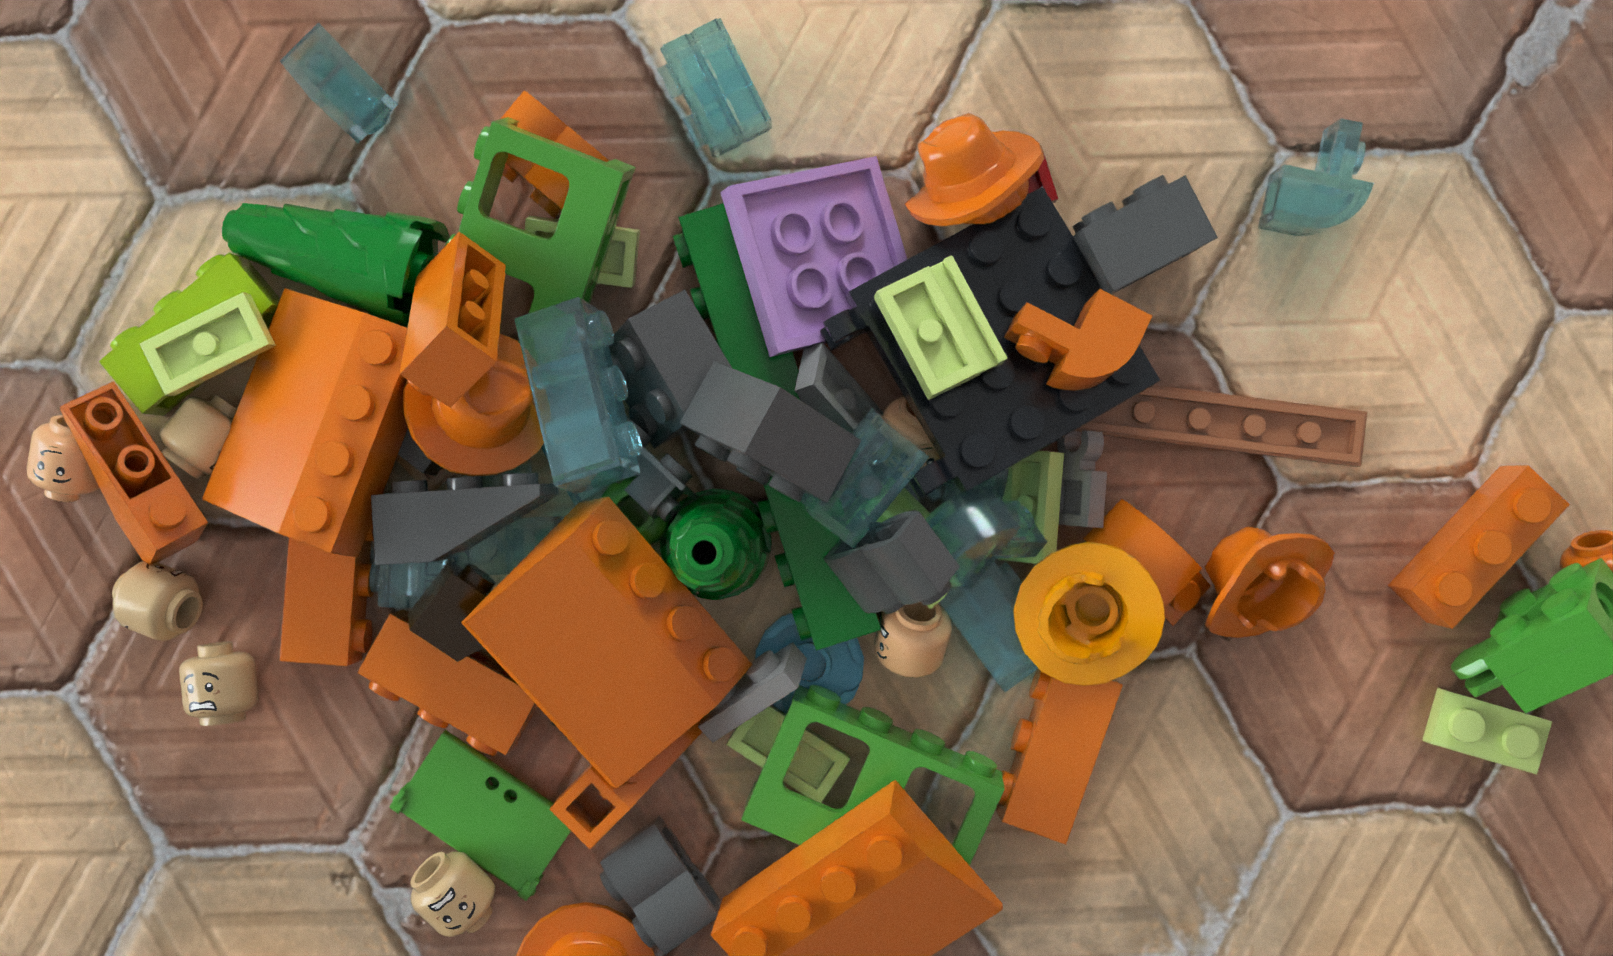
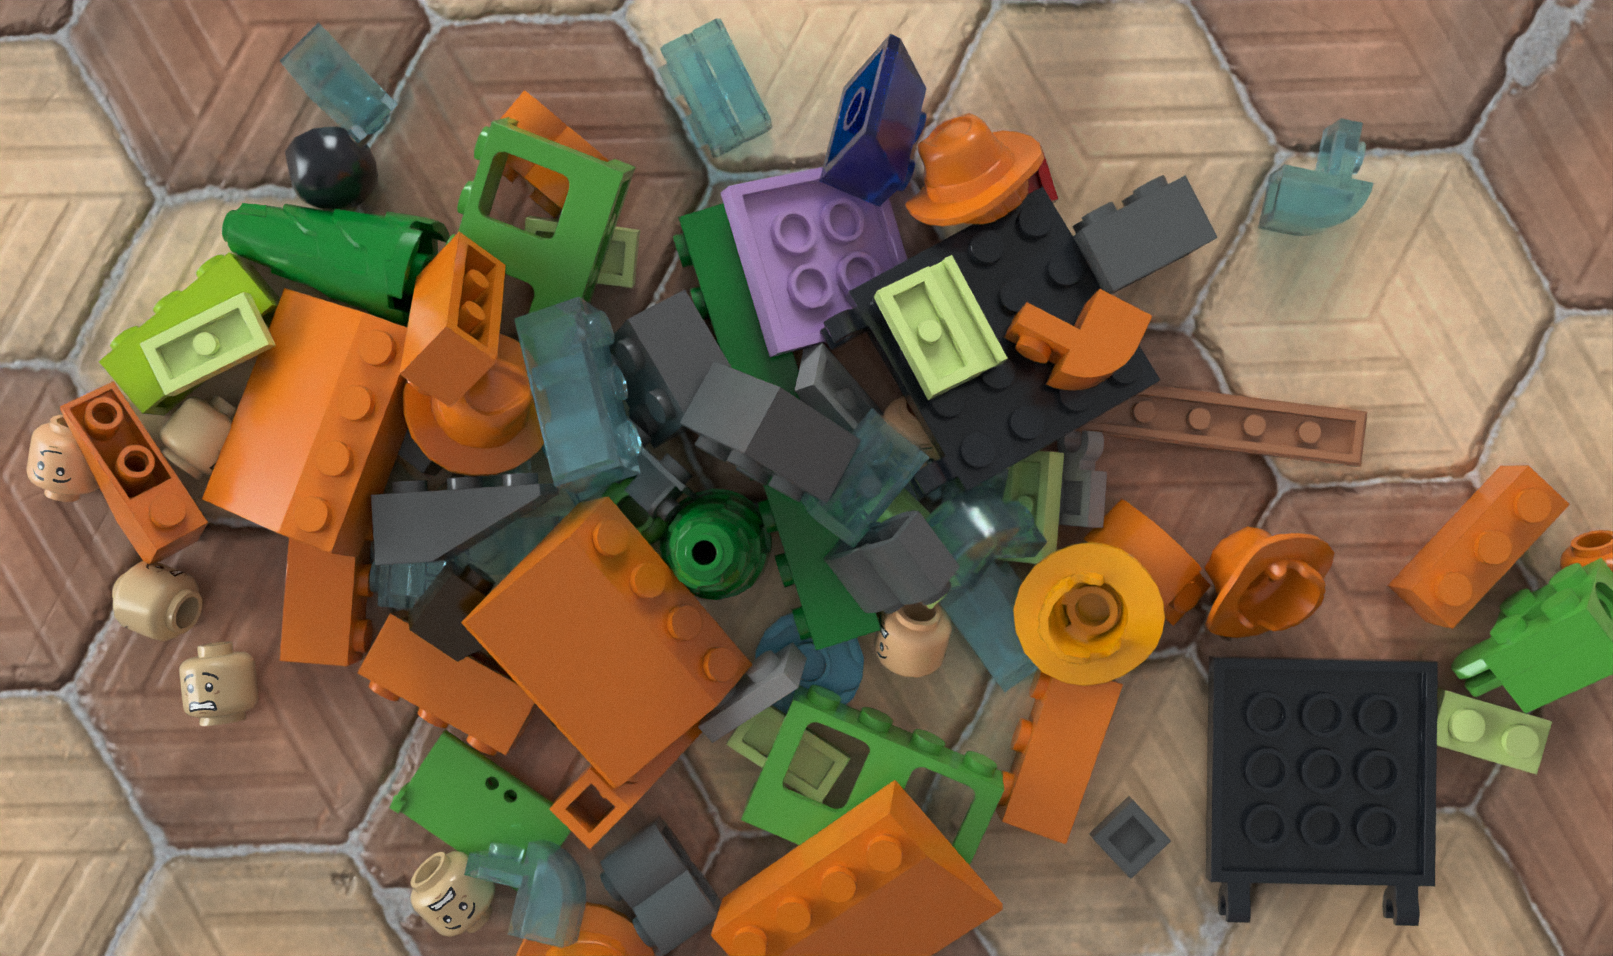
none -> black hair [285,126,378,212]
none -> clear light blue brick [464,840,586,948]
none -> clear blue slope [819,34,927,207]
none -> dark grey plate [1089,796,1171,879]
none -> black plate [1206,656,1438,926]

